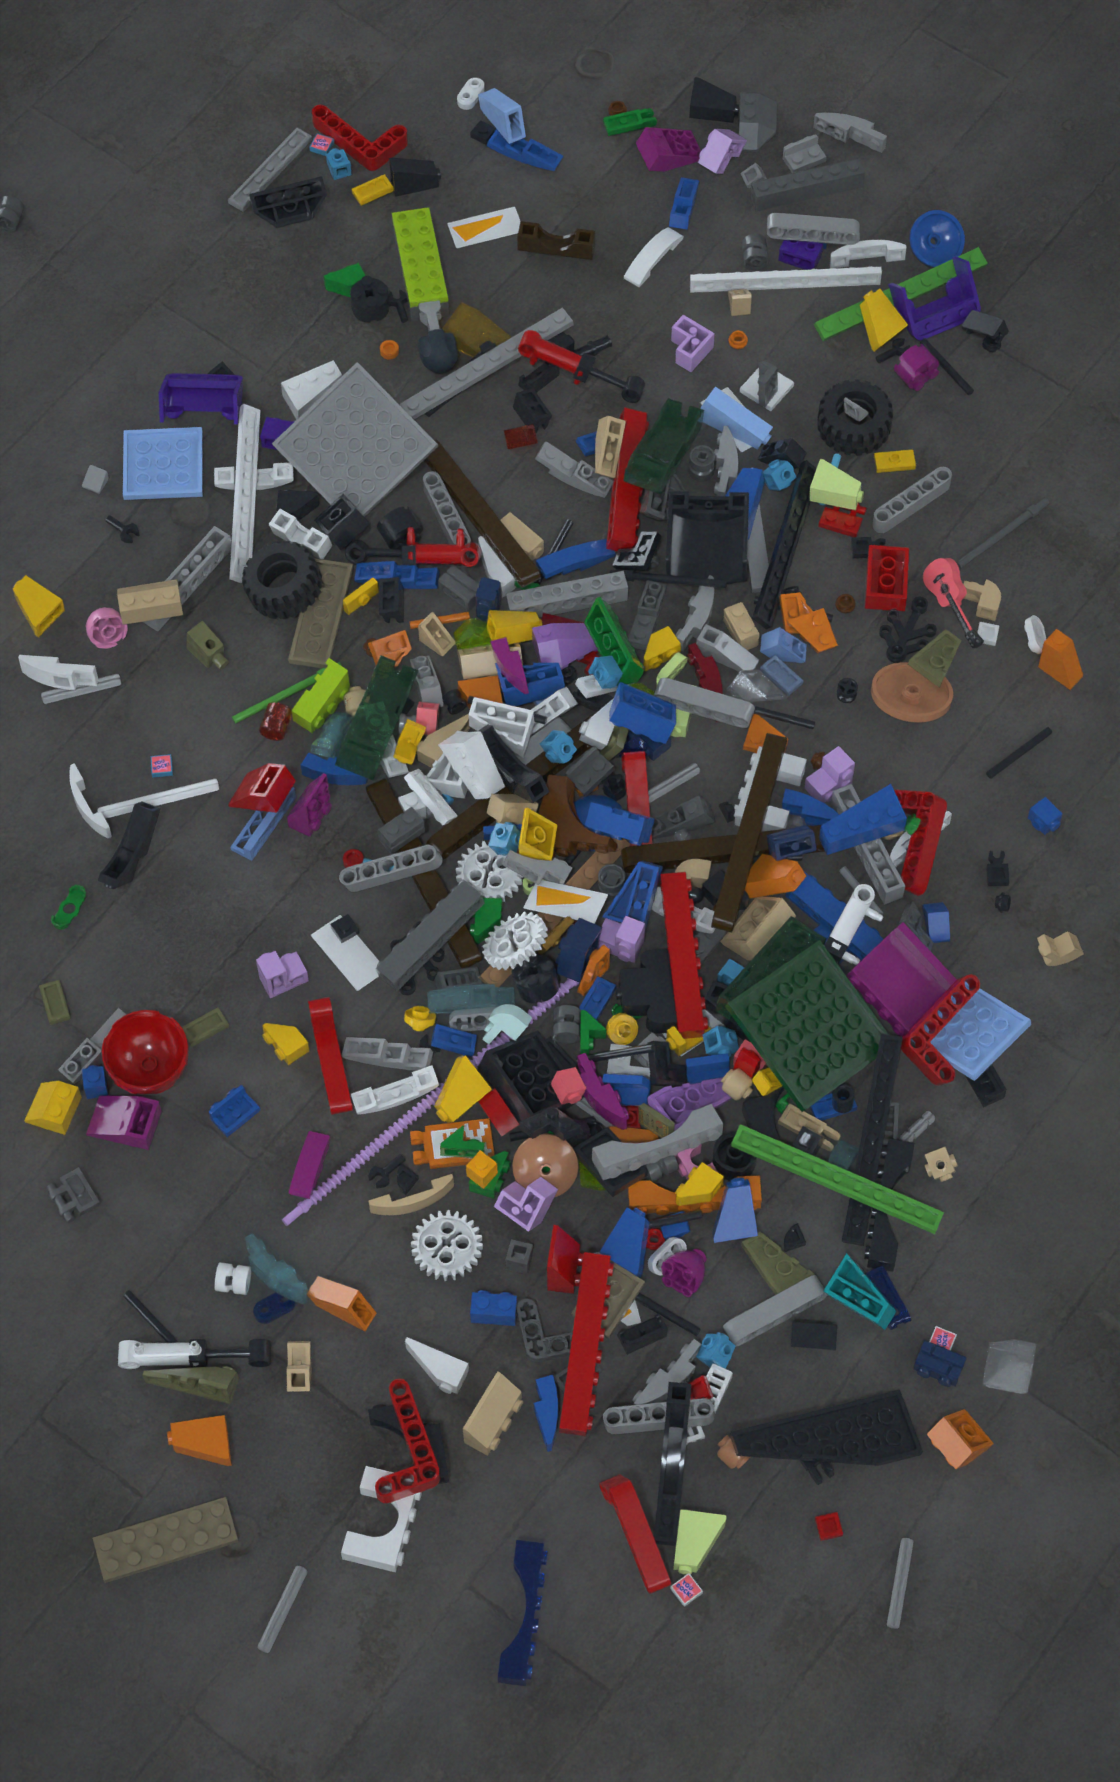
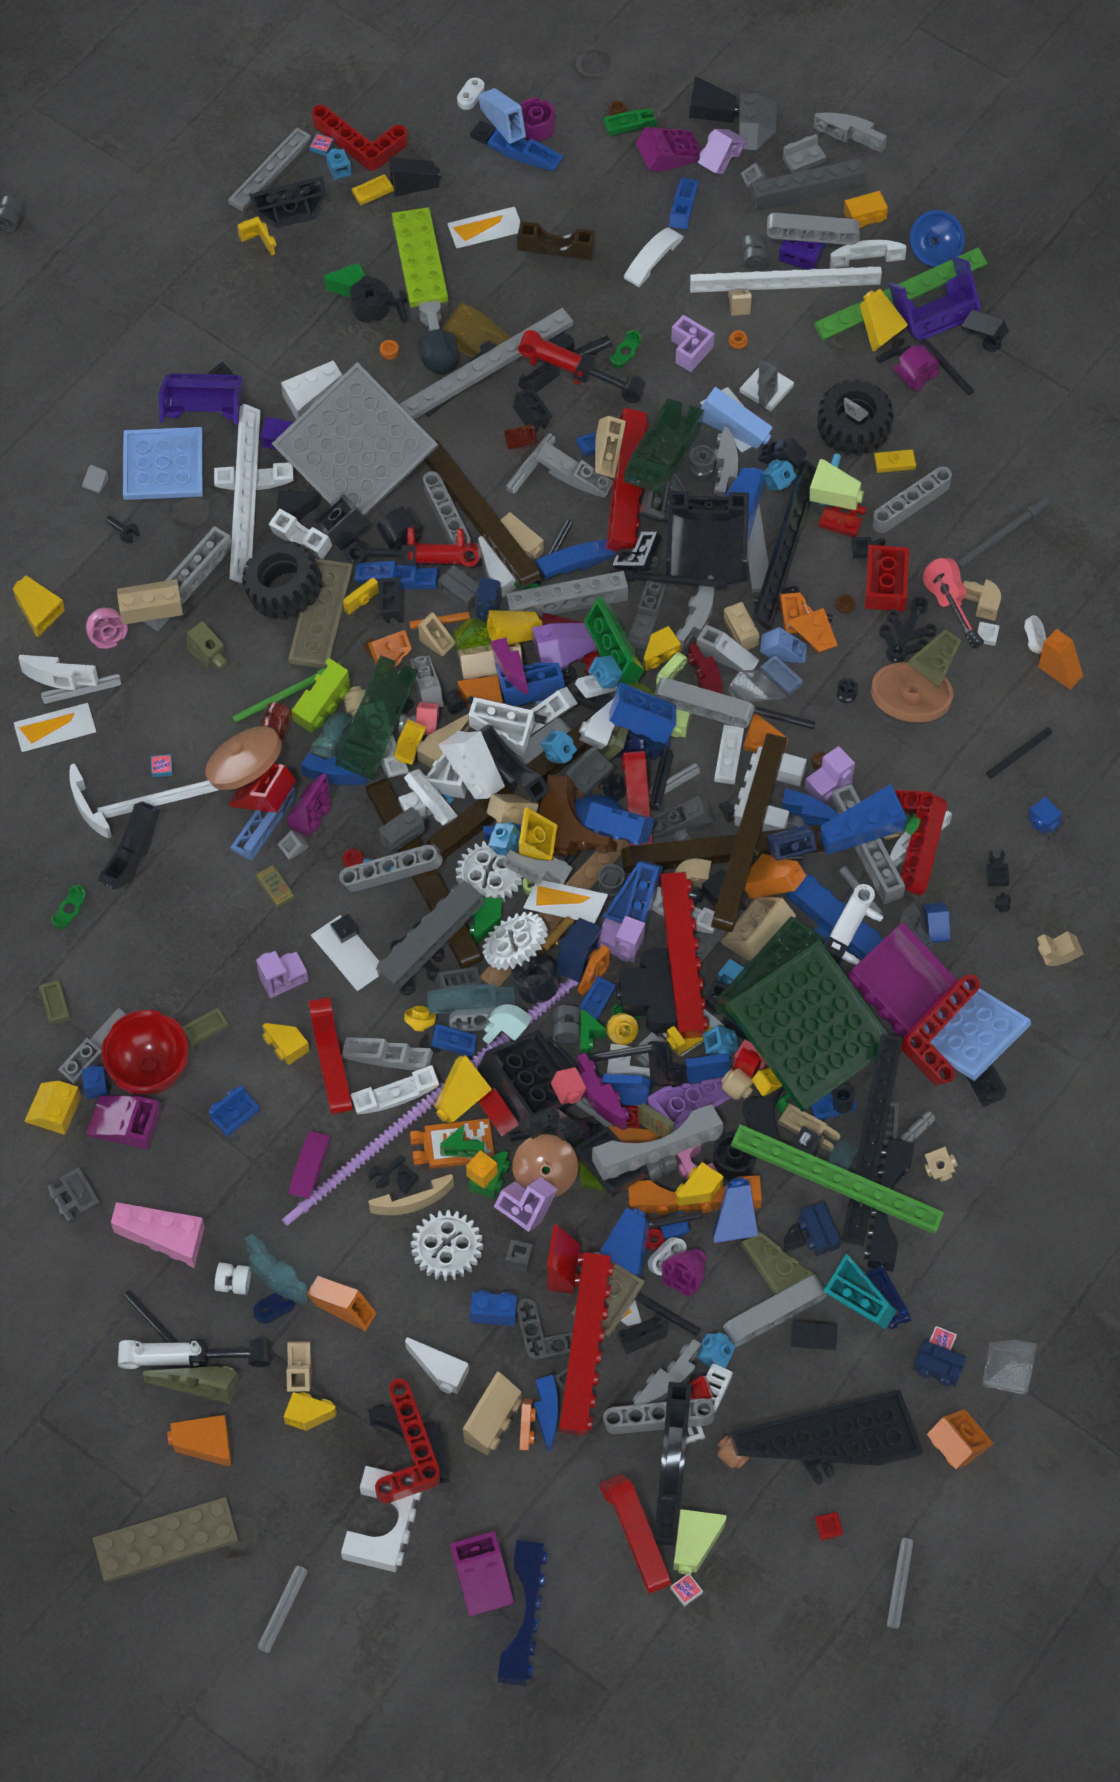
none -> white sticker [14,703,96,752]
none -> bright pink wedge [111,1202,205,1268]
none -> nougat dish [205,726,282,790]
none -> yellow bracket [237,217,276,256]
none -> olive tile [255,865,295,909]
none -> light grey slope [277,830,309,860]
none -> yellow slope [283,1392,337,1431]
none -> magenta slope [450,1531,514,1617]
none -> light grey axle [506,433,556,494]
none -> orange wing [519,1398,536,1450]
none -> magenta brick [520,97,555,142]
none -> green piece [610,330,642,369]
none -> black axle [649,749,674,811]
none -> white plate [714,725,744,785]
none -> dark blue brick [797,1202,841,1256]
none -> light orange piece [843,191,888,228]

